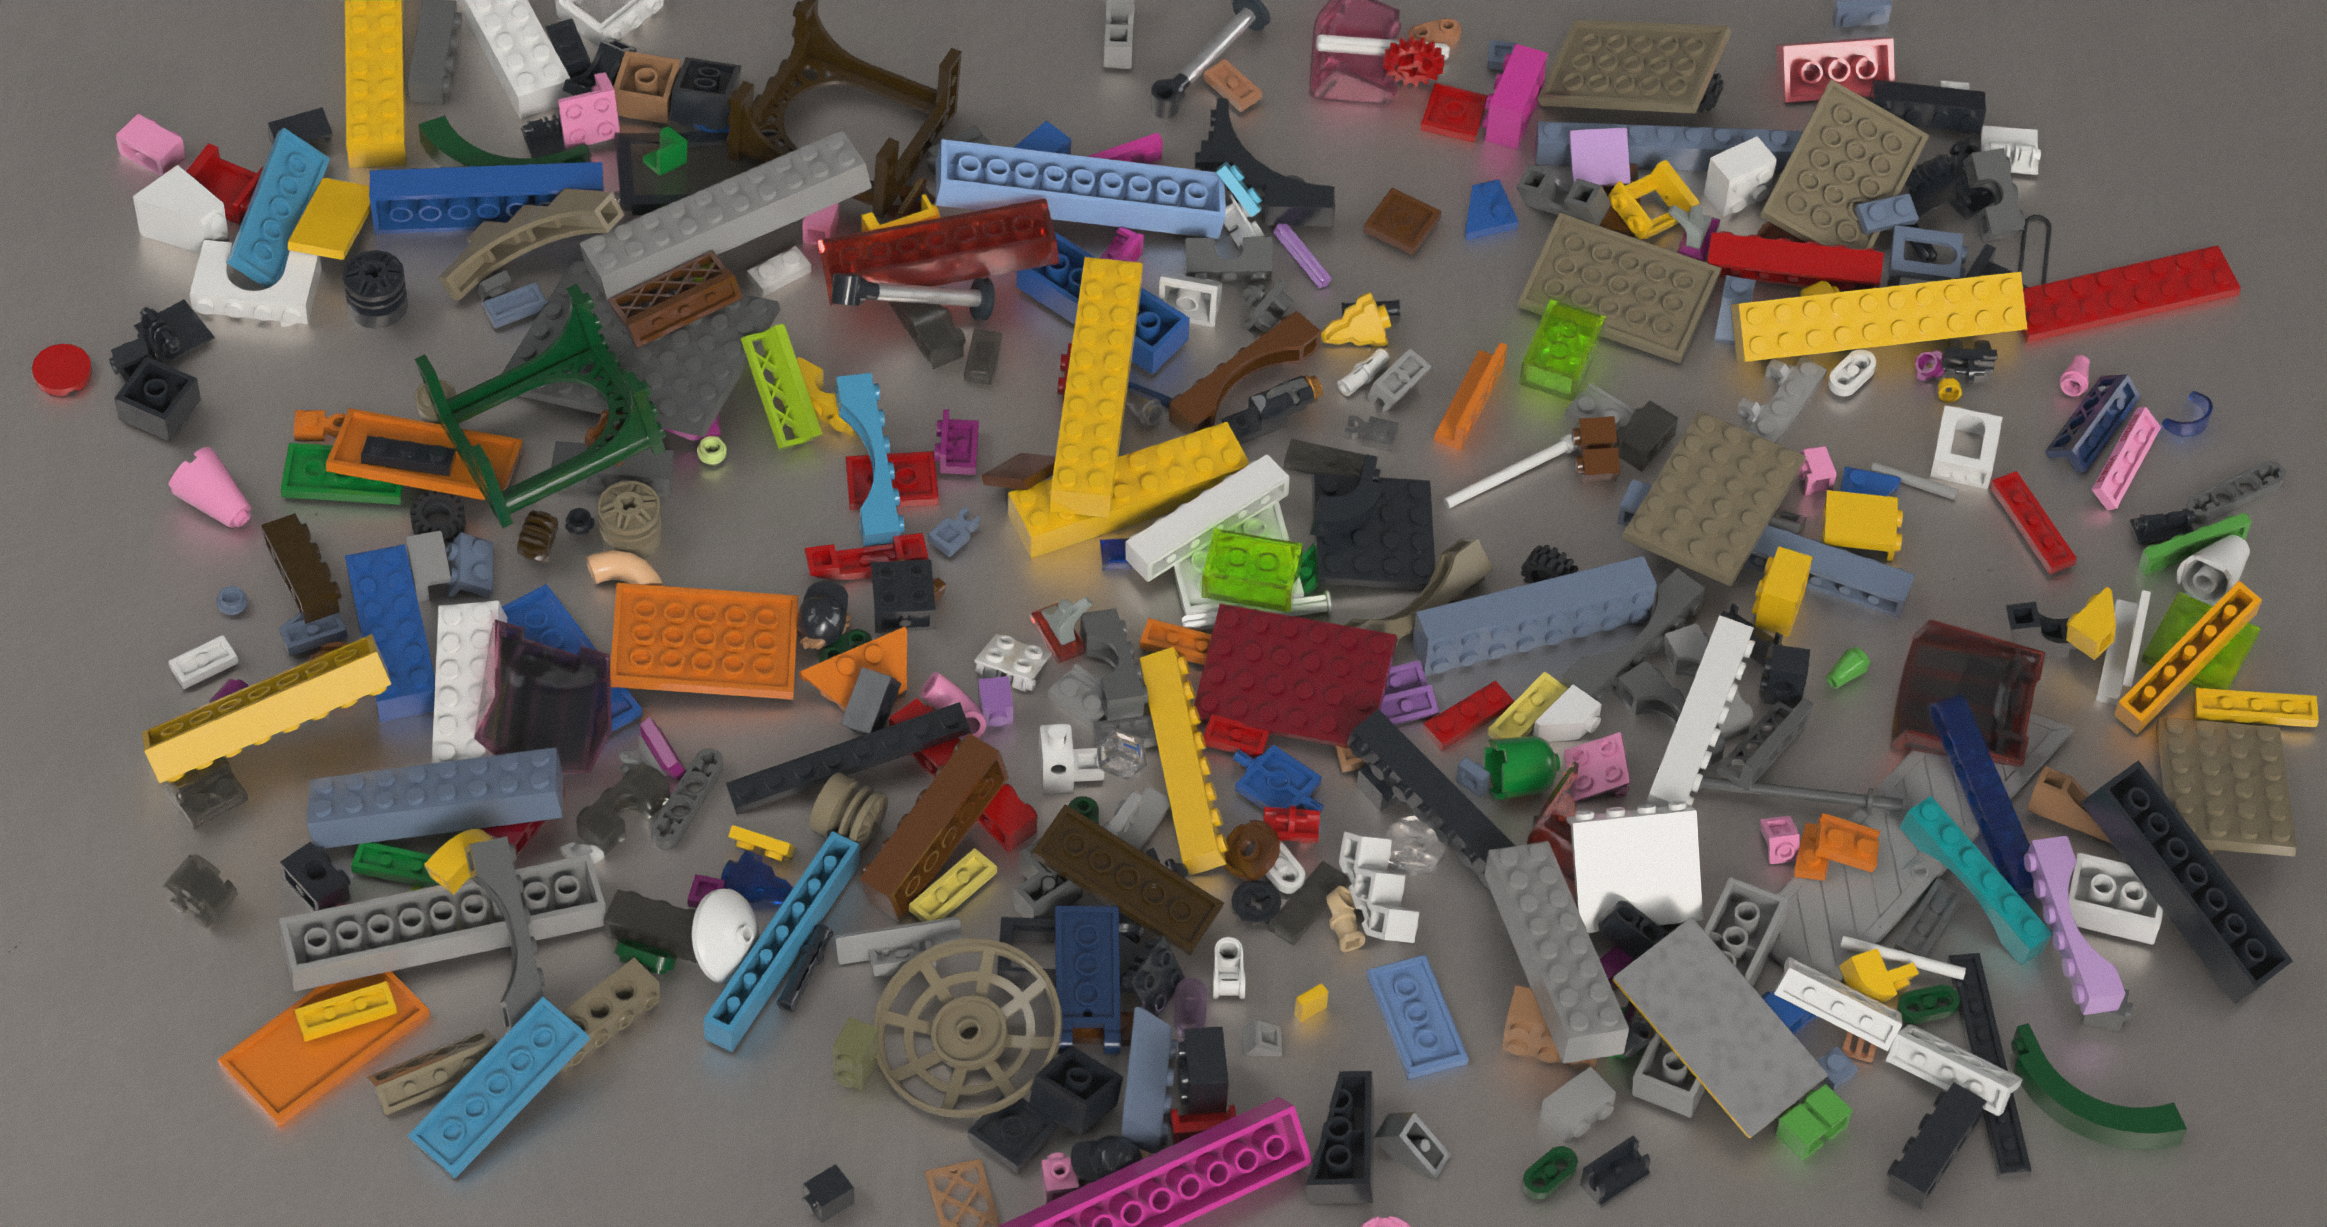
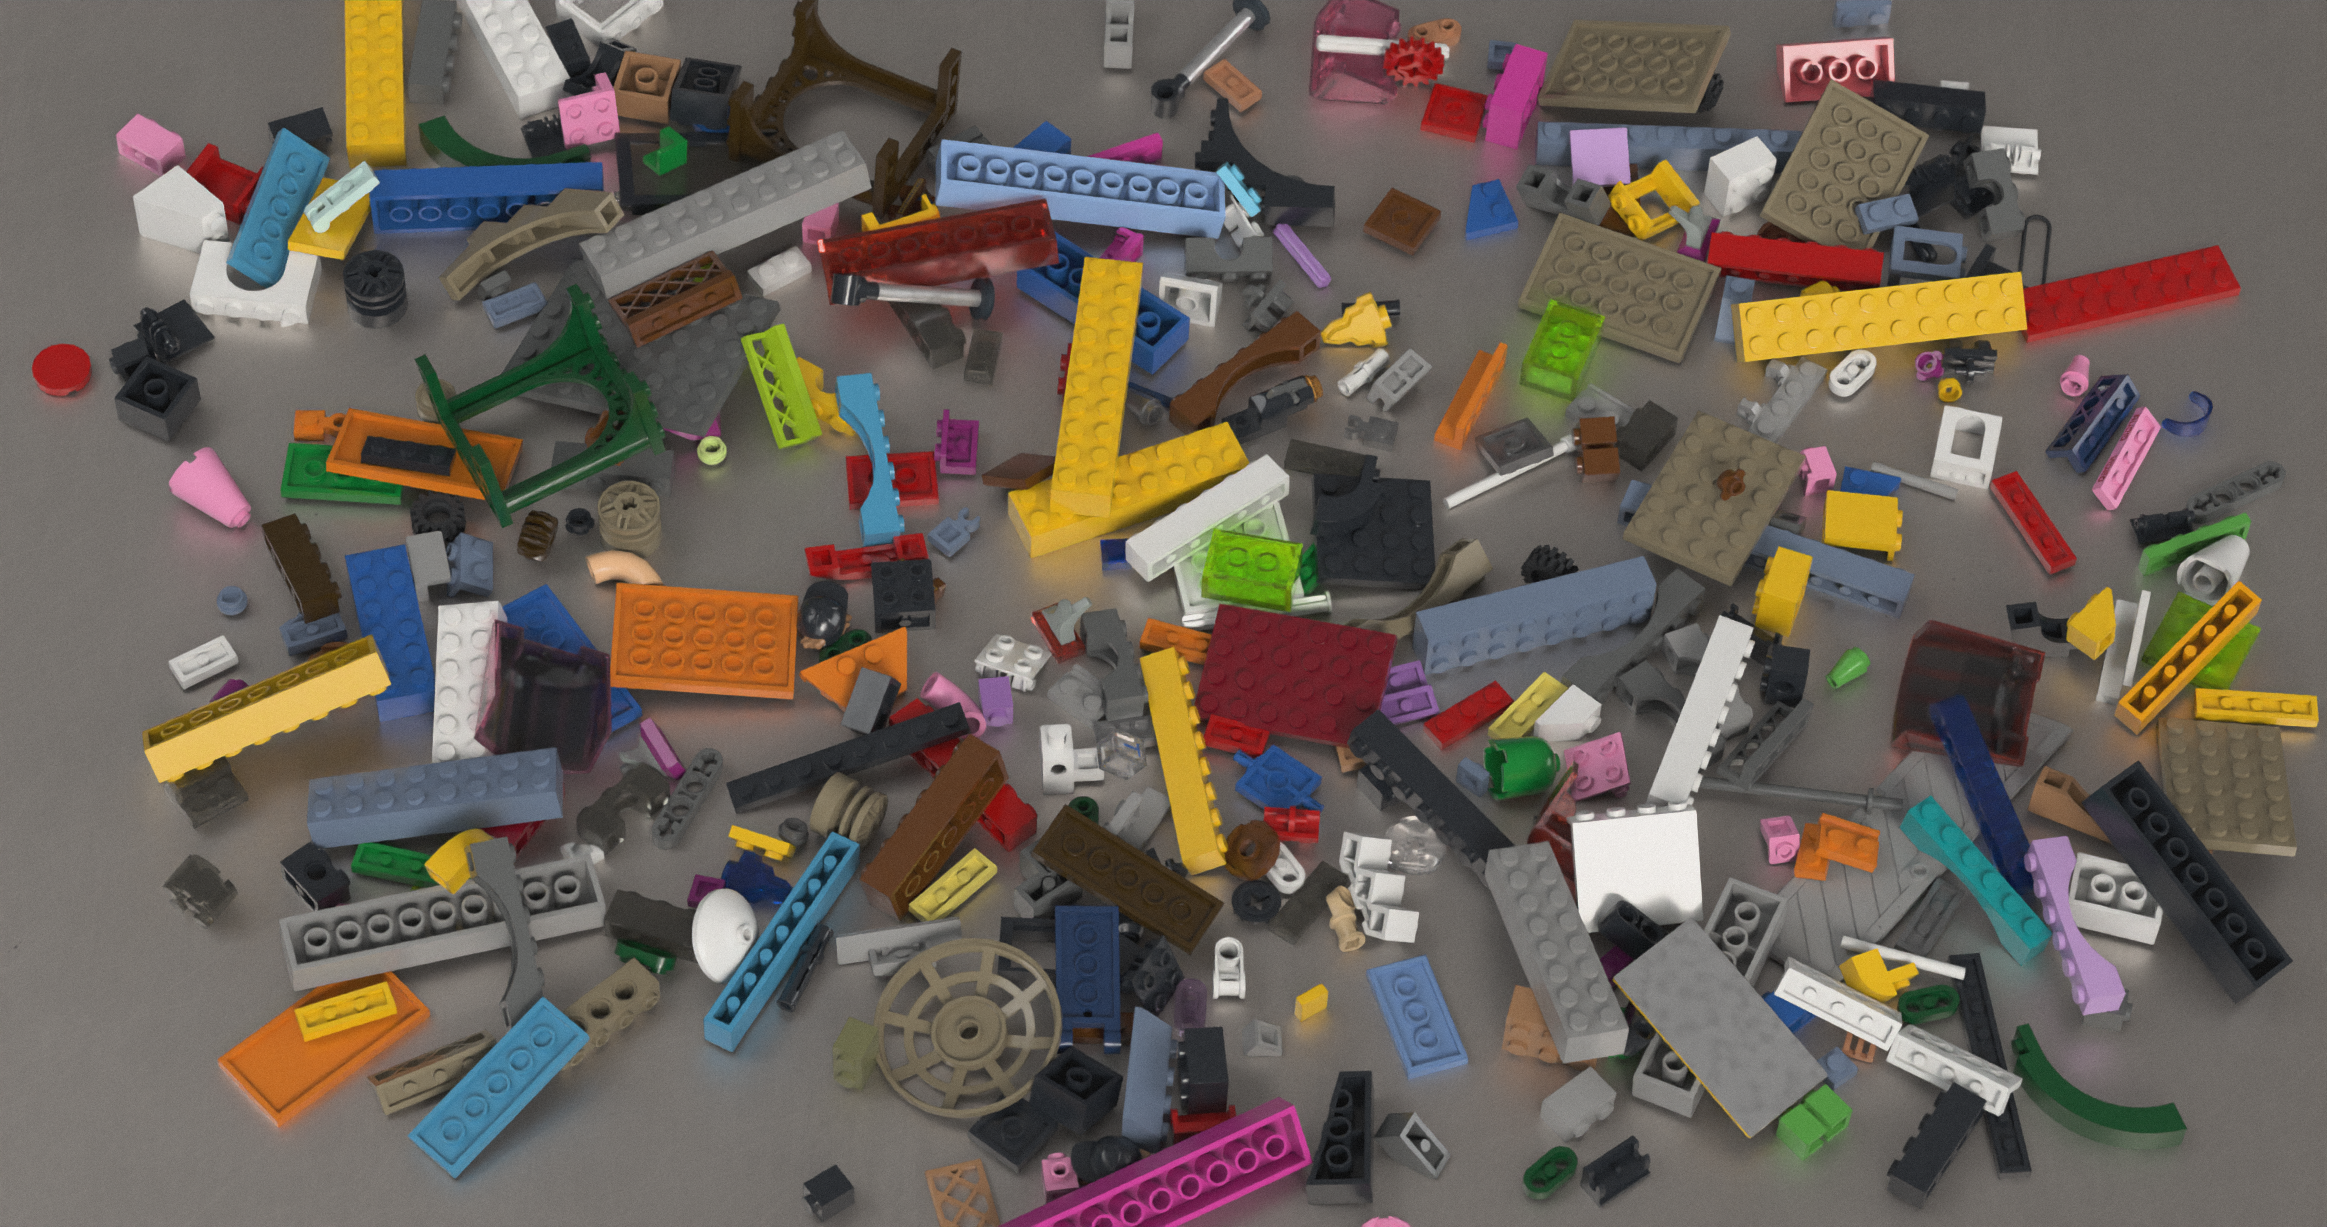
none -> light aqua plate [304,160,380,233]
none -> flat silver plate [777,818,809,846]
none -> flat silver plate [1475,417,1554,476]
none -> reddish brown plate [1717,469,1746,501]

